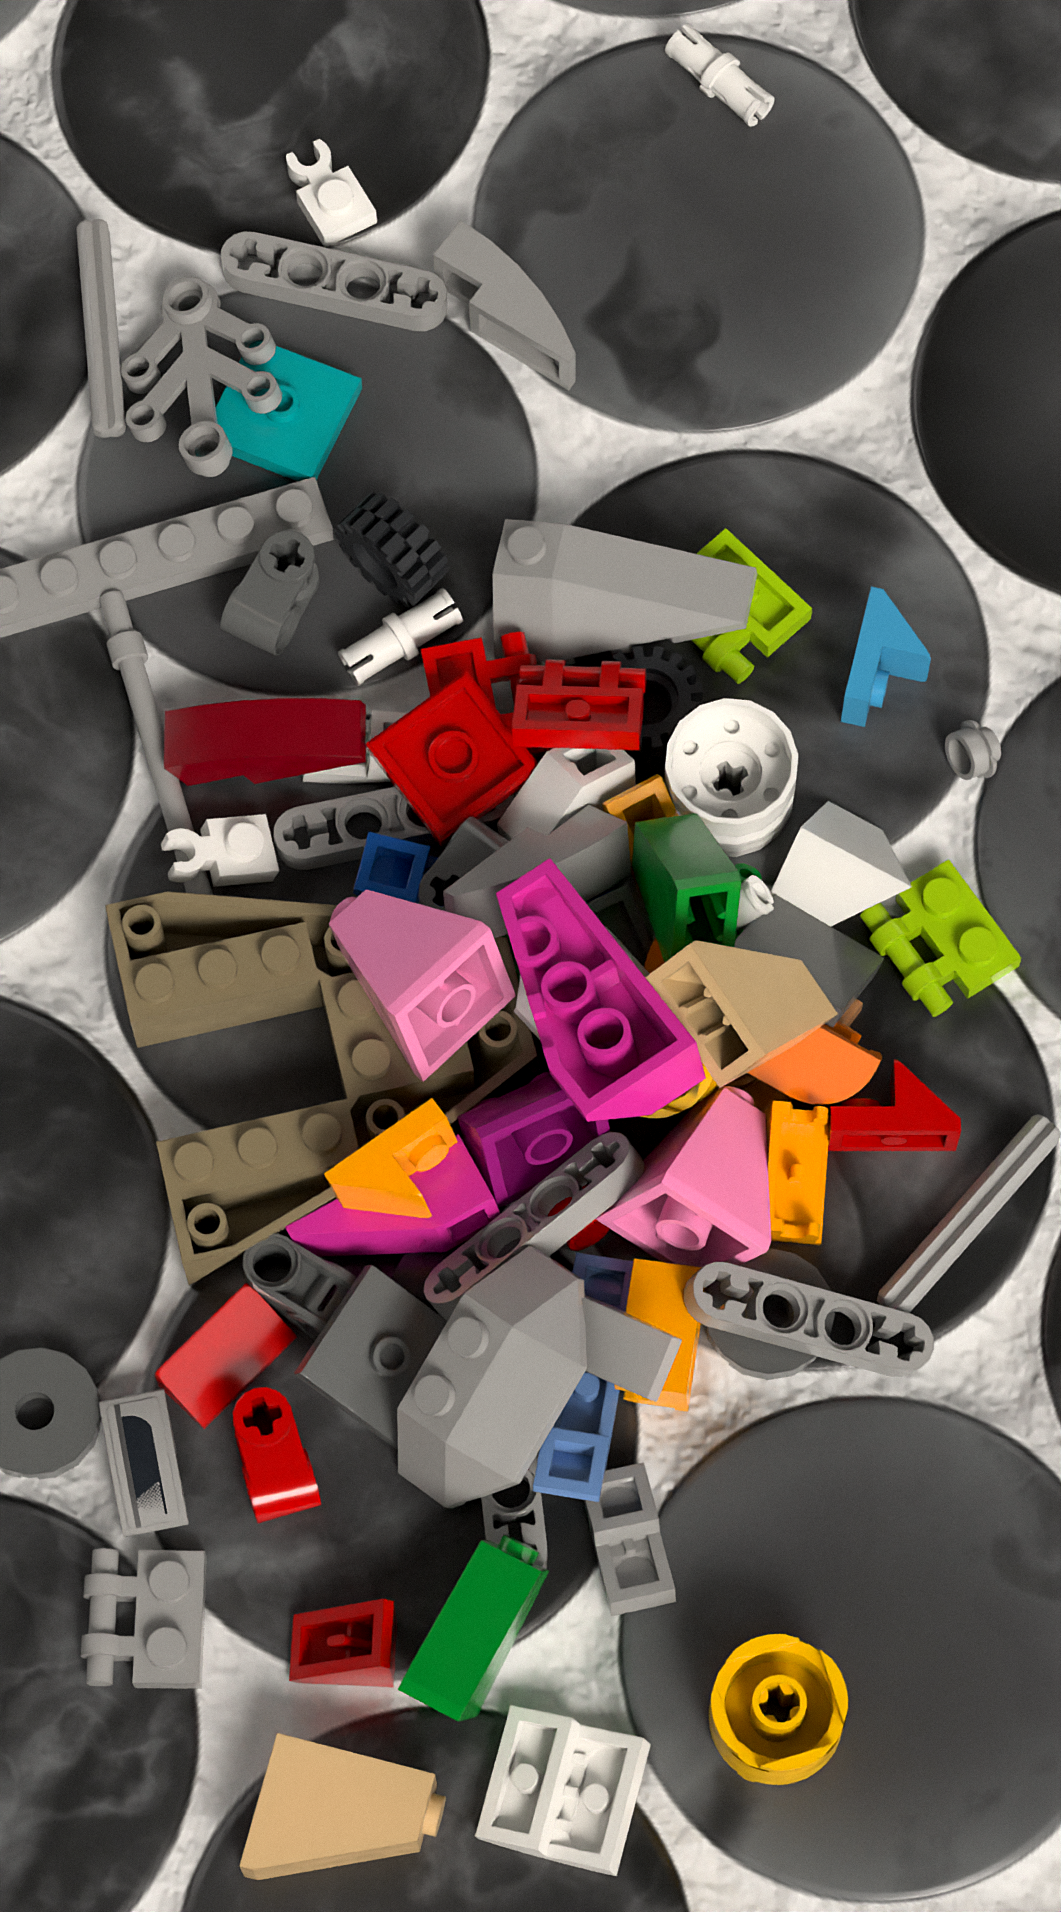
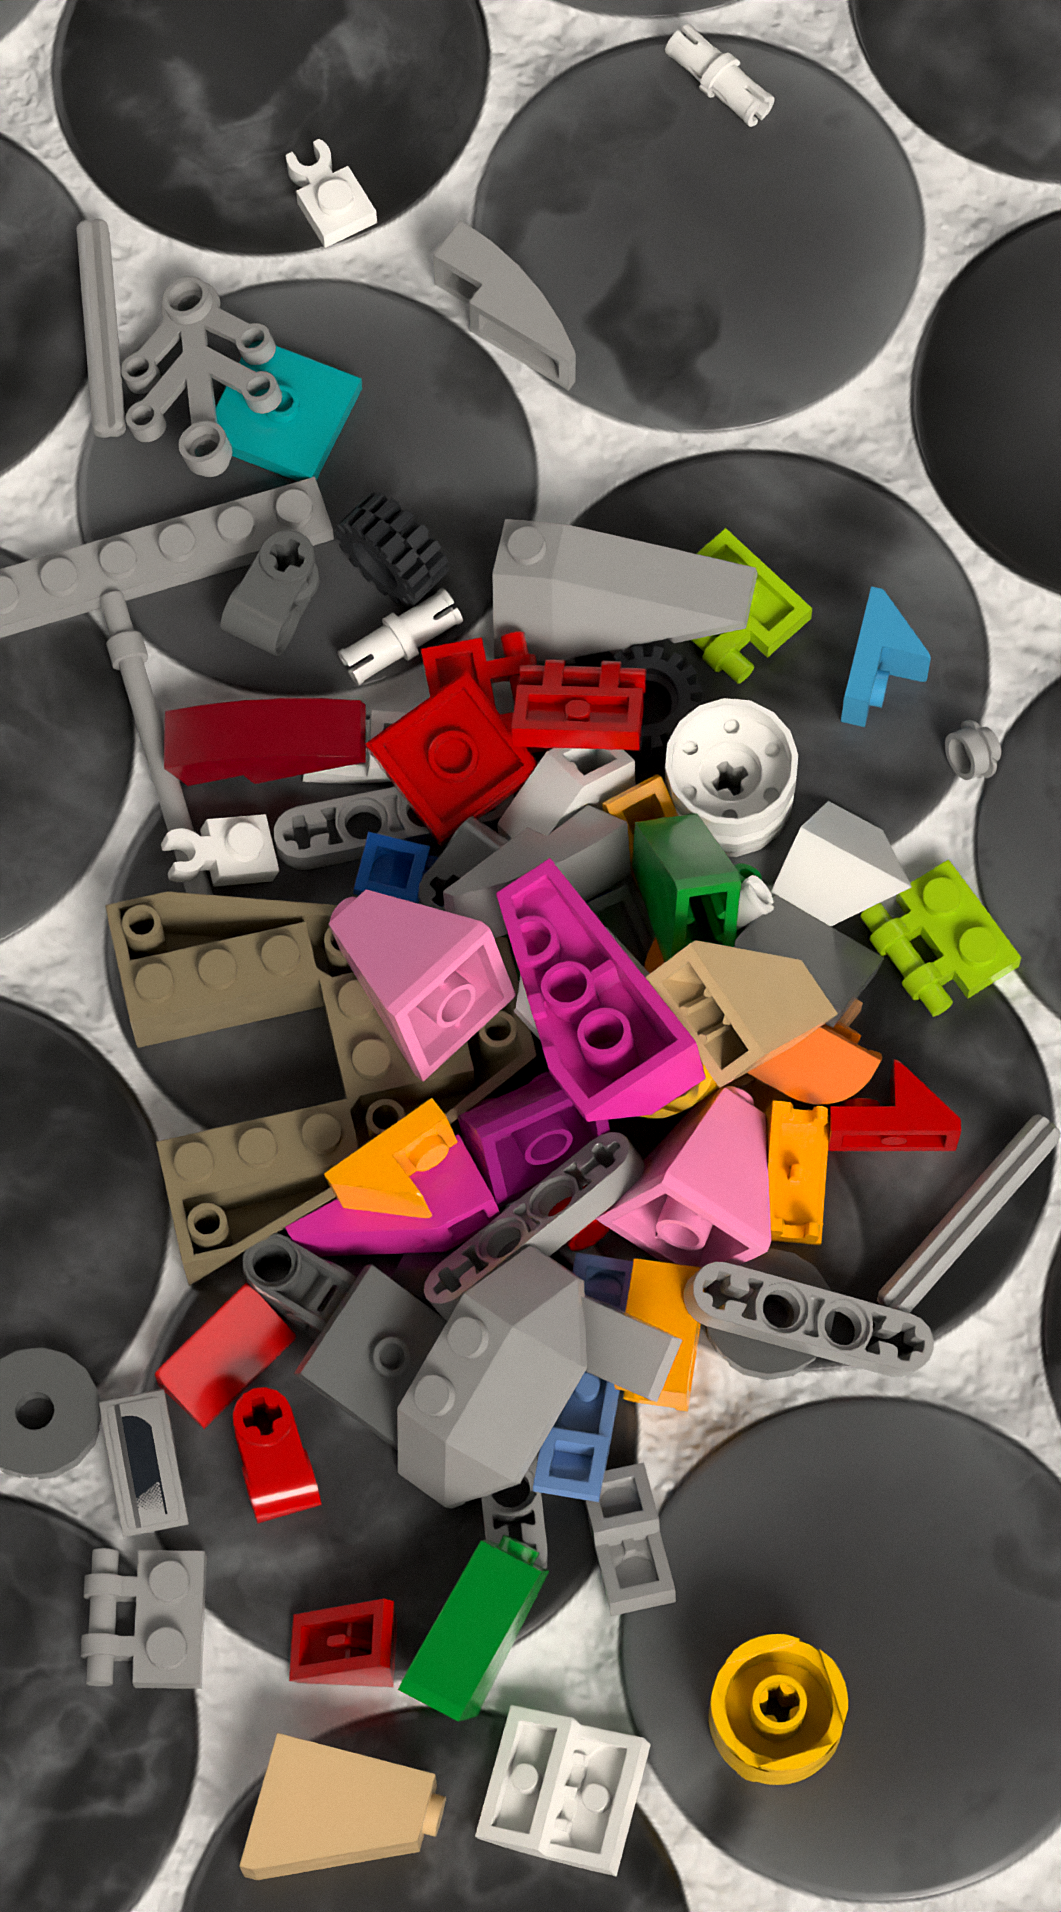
light grey beam [221,231,448,331] -> none

